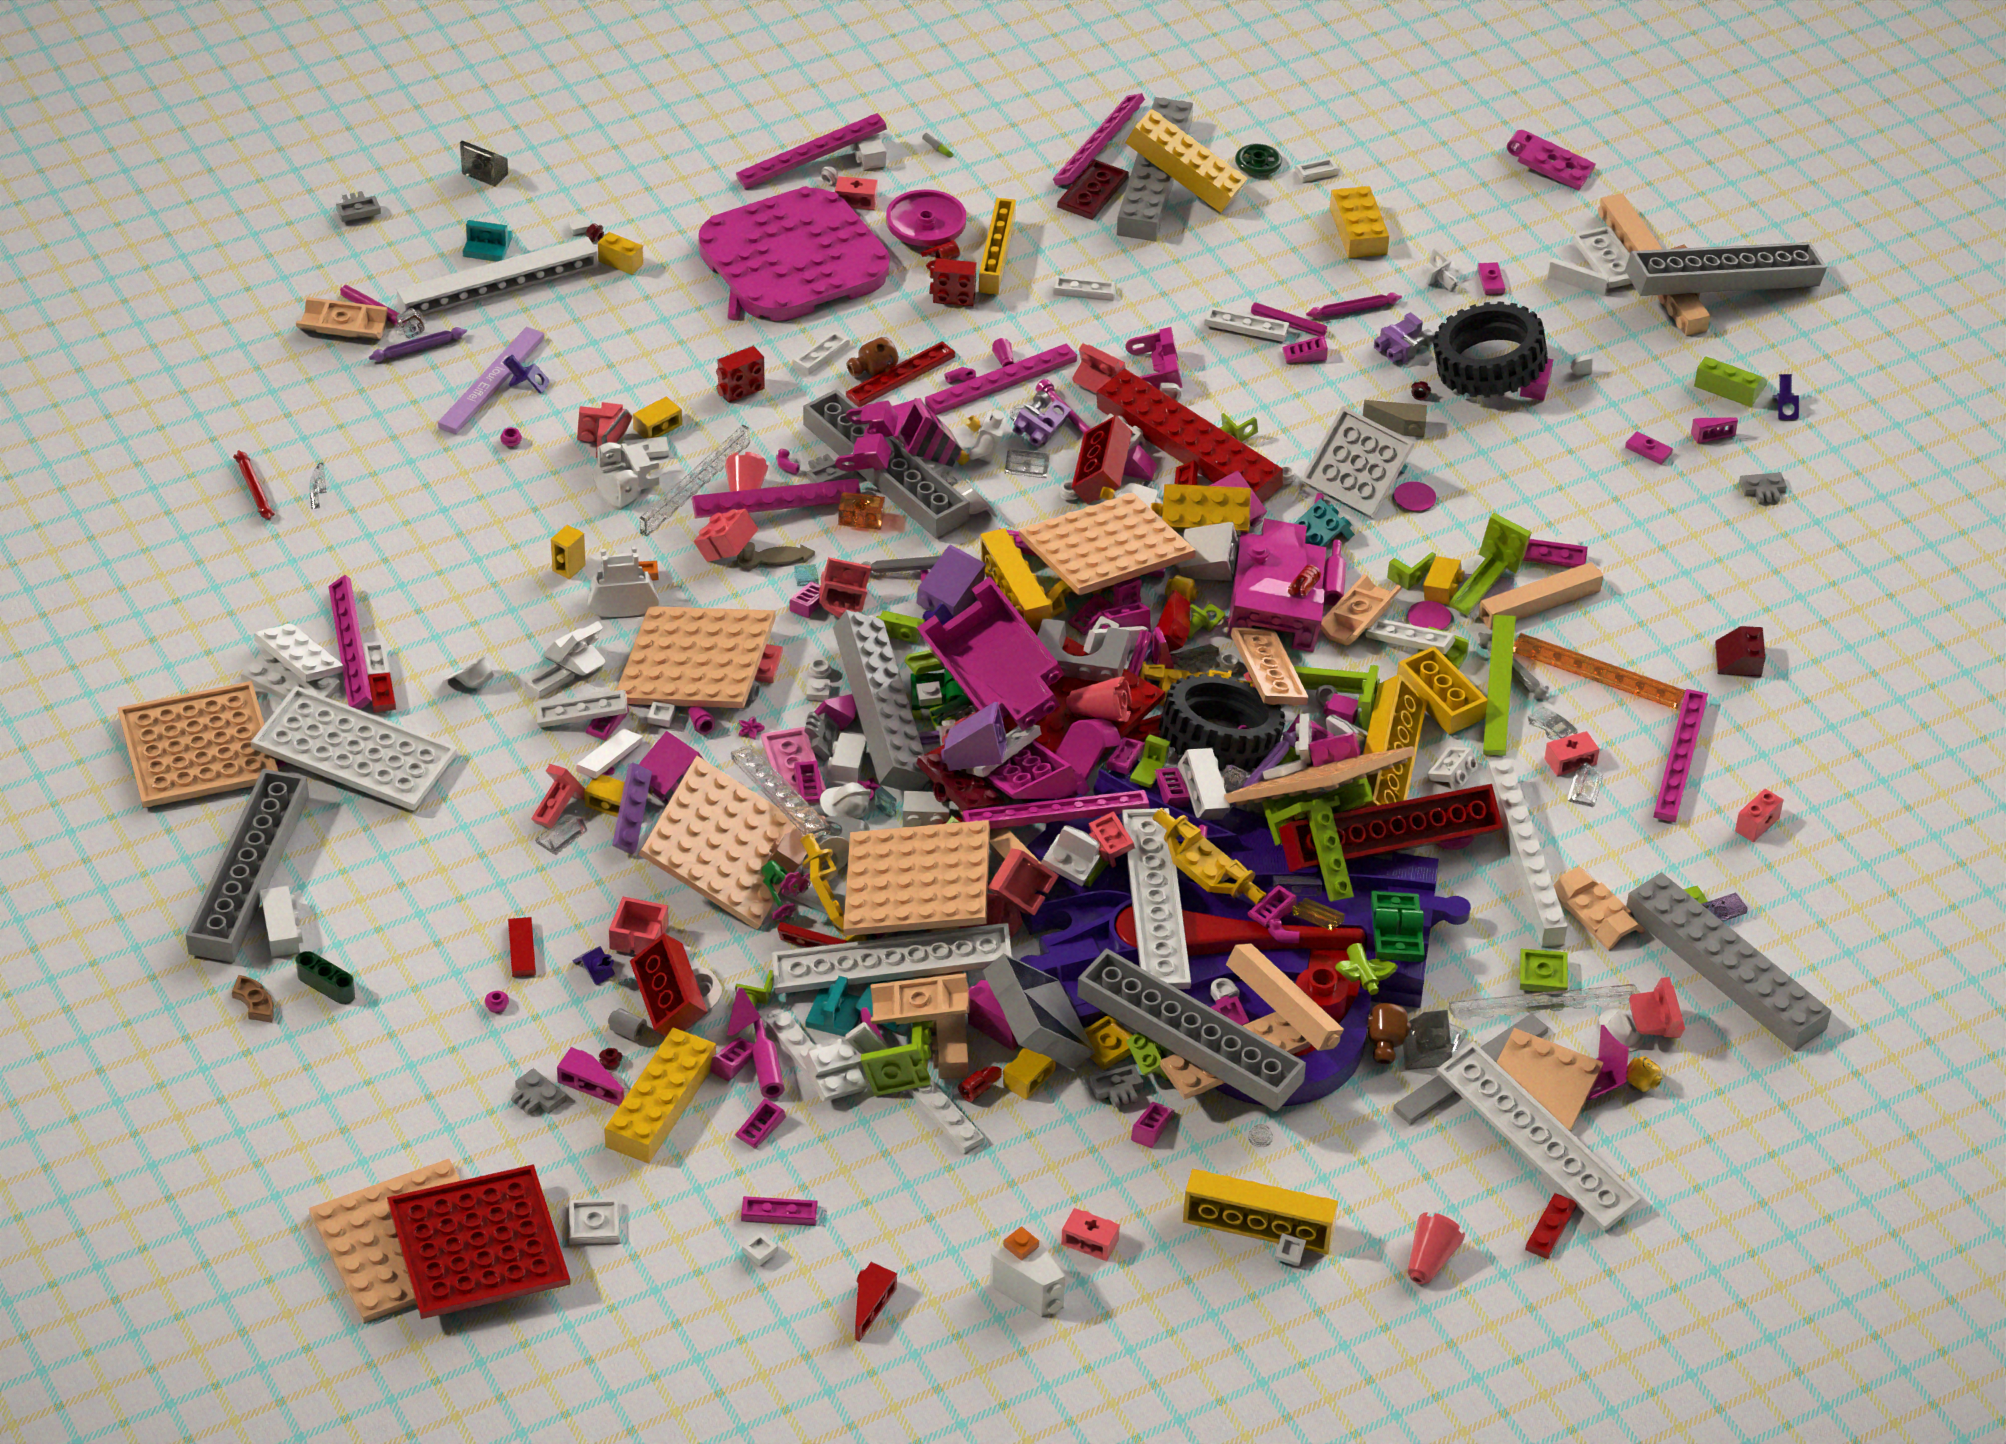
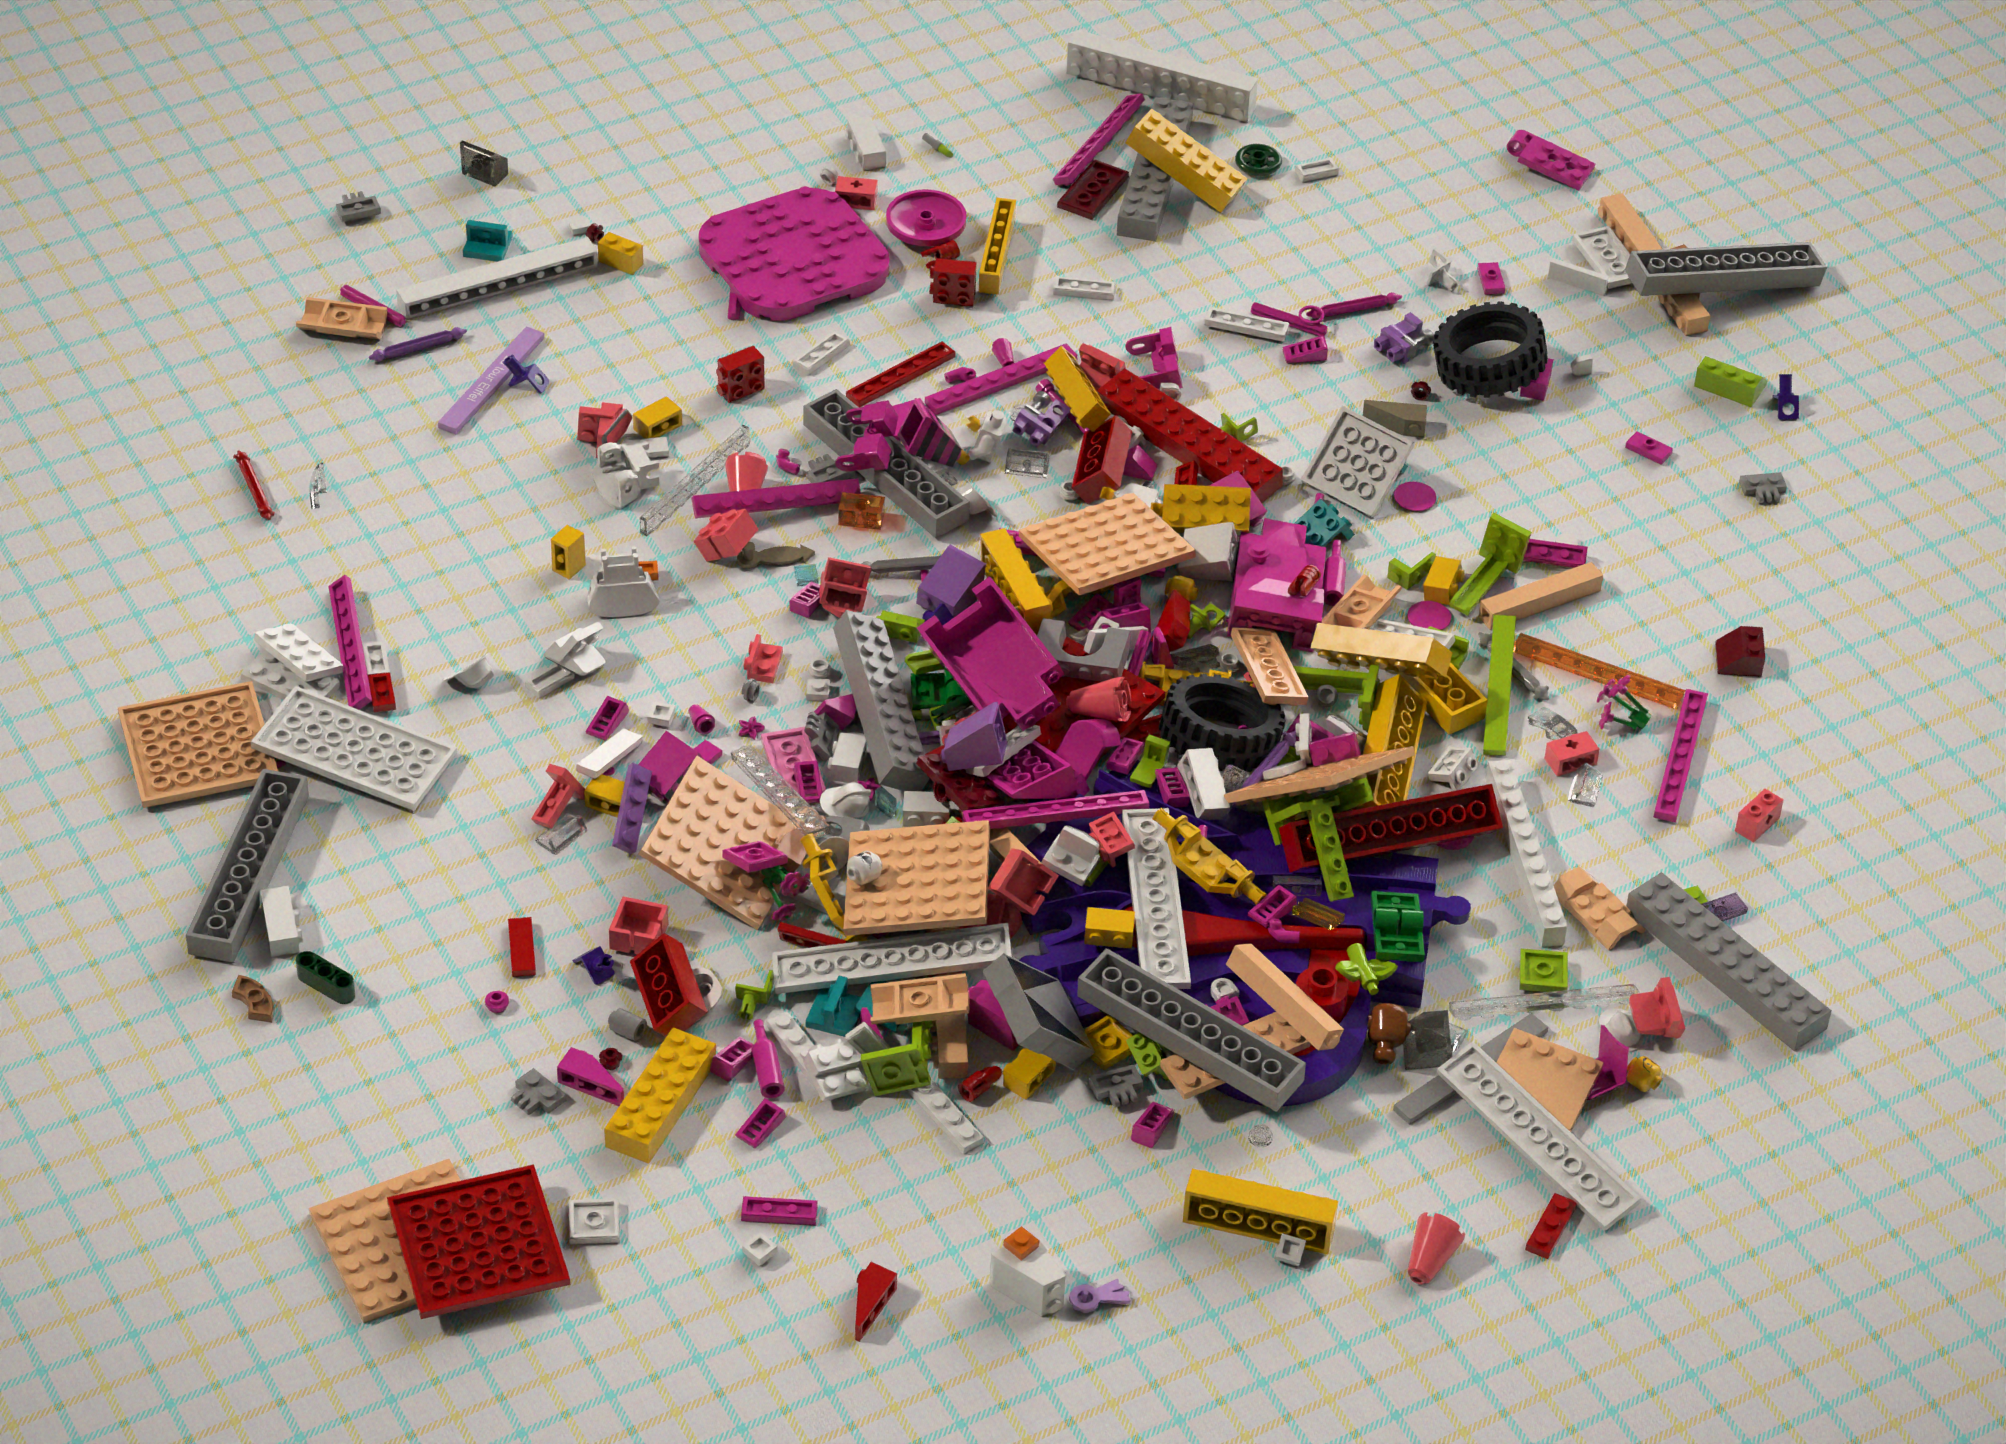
clear head [394,308,427,339] -> none
dark pink plate [500,427,522,447] -> none
white plate [537,690,627,728] -> none
light nougat plate [616,606,776,708] -> none
dark pink slope [727,987,761,1036] -> none
dark pink plate [736,113,887,189] -> none
dark orange piece [846,337,899,377] -> none
white plate [916,682,942,706] -> none
coral brick [1061,1208,1120,1262] -> none
dark pink brick [1323,693,1359,725] -> none
yellow brick [1329,186,1389,259] -> none
dark pink slope [1691,417,1738,444] -> none
none -> dark pink tile [694,739,722,764]
none -> dark pink tile [722,841,788,872]
none -> white head [847,851,882,885]
none -> yellow brick [1044,346,1111,432]
none -> white brick [1066,30,1258,122]
none -> white tile [1068,628,1089,646]
none -> lavender piece [1069,1279,1131,1313]
none -> yellow brick [1084,907,1135,949]
none -> dark pink piece [1299,305,1324,325]
none -> yellow brick [1310,623,1452,679]
none -> plant [1597,675,1652,730]

